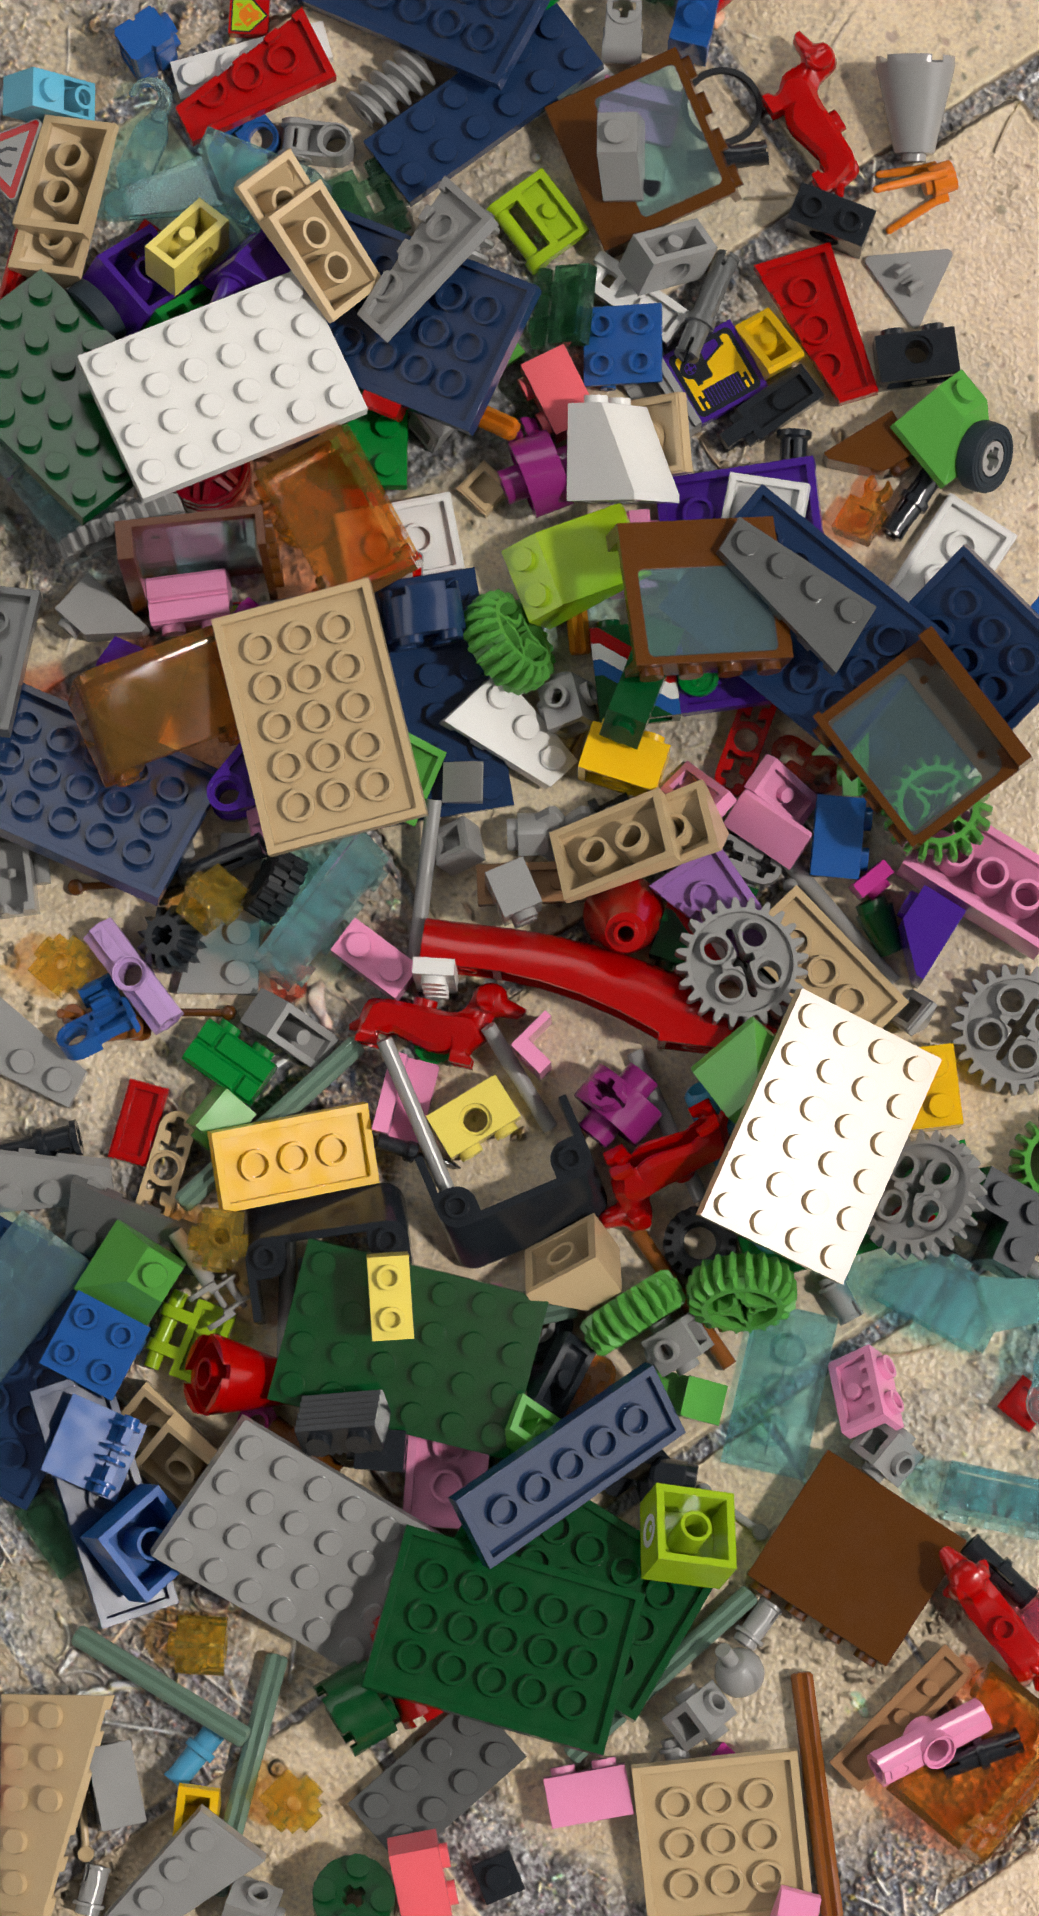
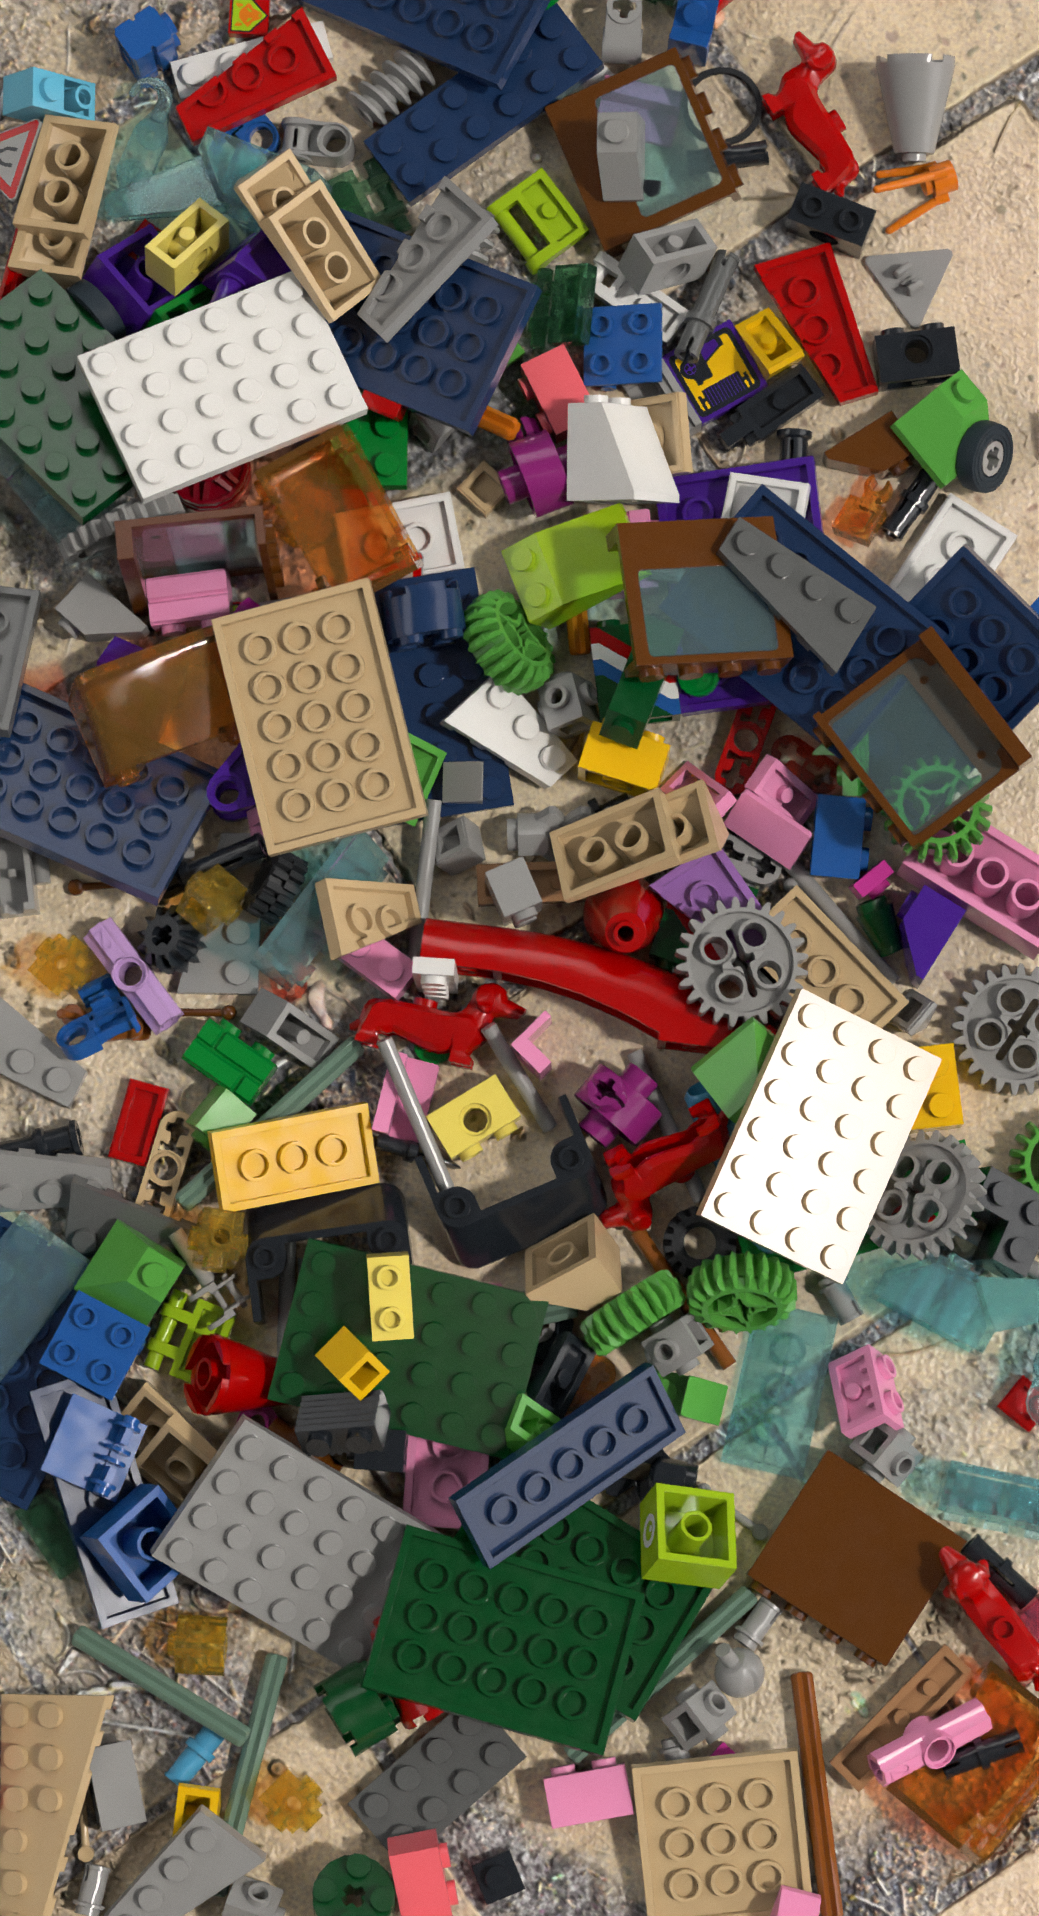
none -> tan wing [315,878,422,961]
none -> yellow brick [315,1326,390,1401]

